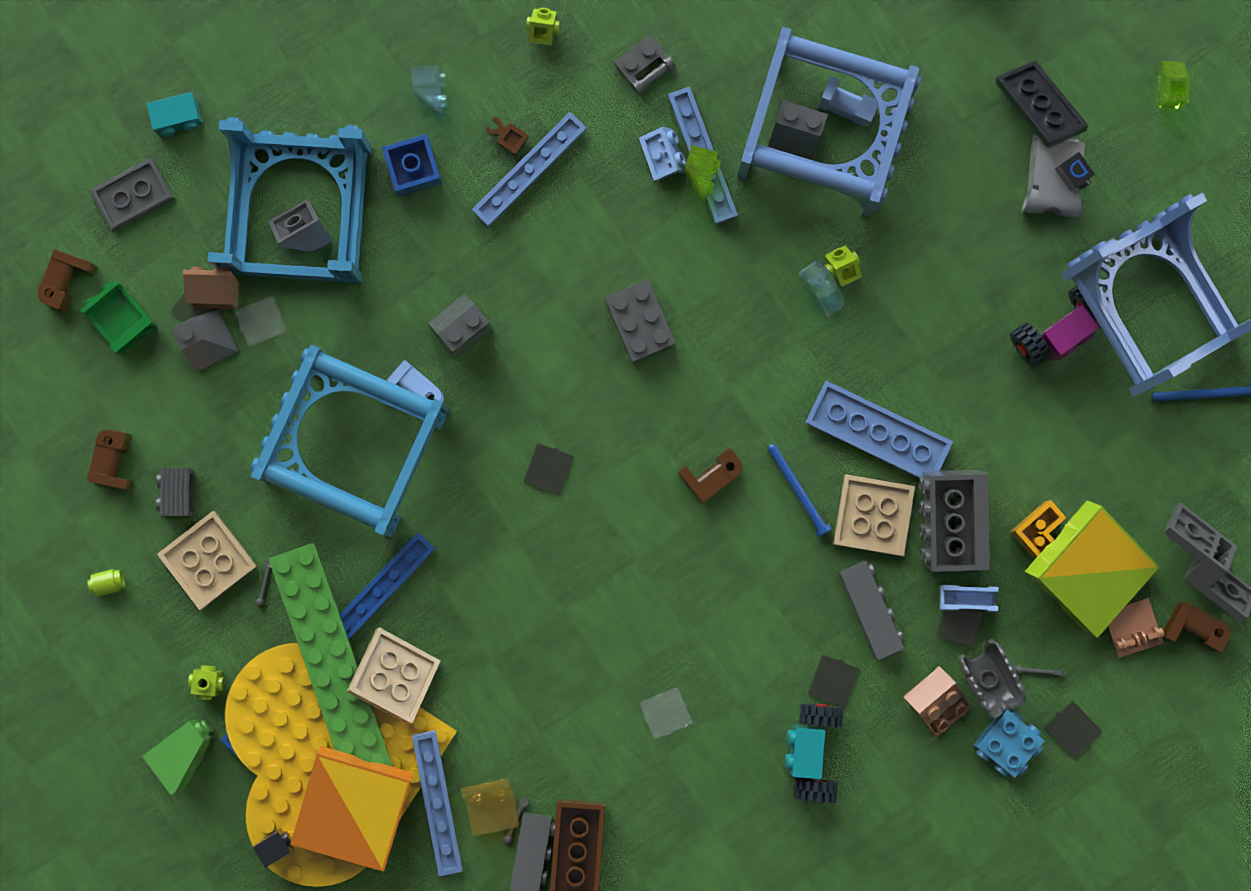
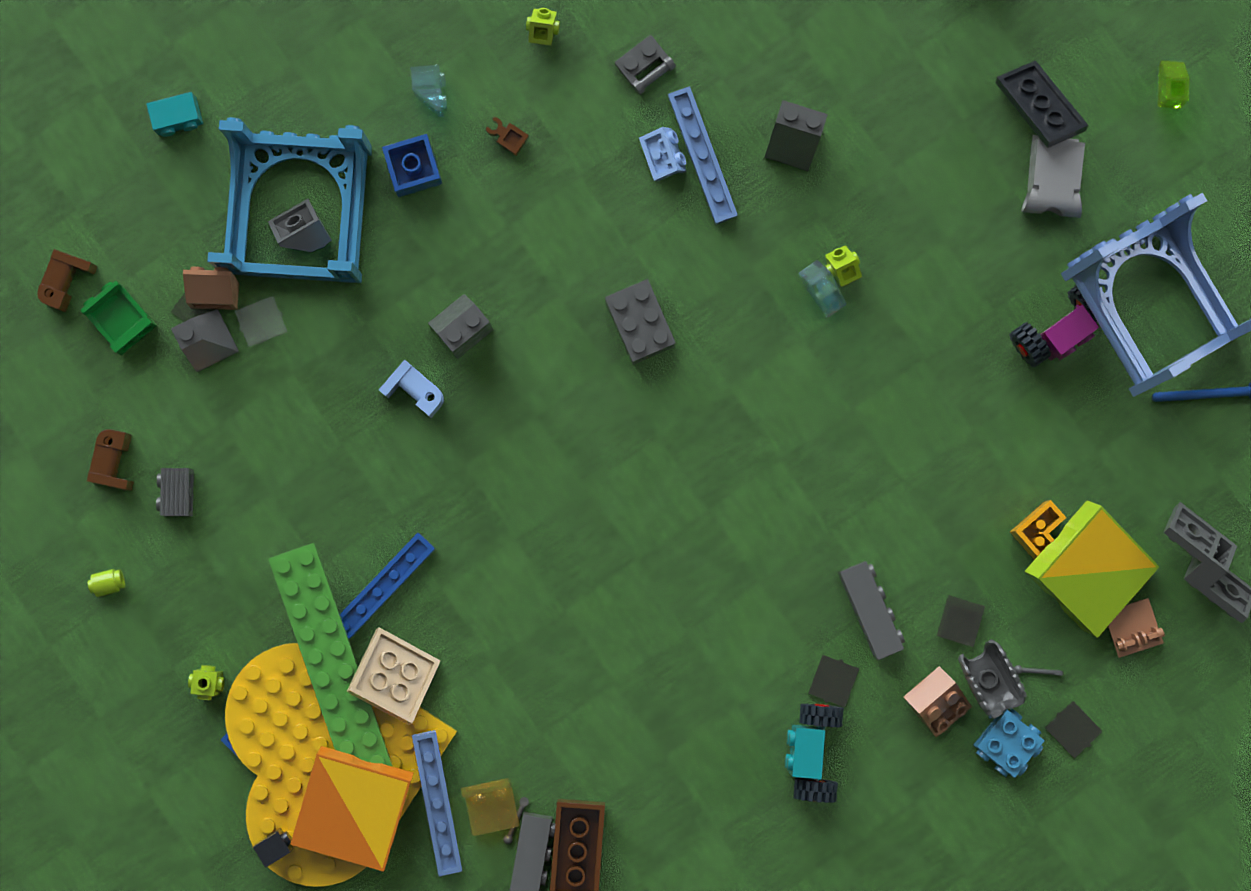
dark grey tile [90,157,175,231] -> none
bright green slope [142,718,214,795] -> none
tan plate [157,511,258,610] -> none
dark azure arch [250,345,450,537] -> none
dark grey hinge [256,559,271,607] -> none
medium blue plate [472,112,587,227] -> none
clear smoke piece [524,443,574,495] -> none
clear piece [640,687,692,739] -> none
reddish brown piece [678,448,742,504] -> none
clear neon green slope [685,145,721,202] -> none
medium blue arch [737,27,921,217] -> none
blue bar [768,444,832,537] -> none
medium blue plate [805,381,953,478] -> none
light blue piece [818,76,878,126] -> none
tan plate [833,474,915,556] -> none
dark grey brick [919,470,990,572] -> none
light blue piece [940,585,998,613] -> none
black brick [1055,152,1096,191] -> none
reddish brown piece [1162,602,1231,653] -> none

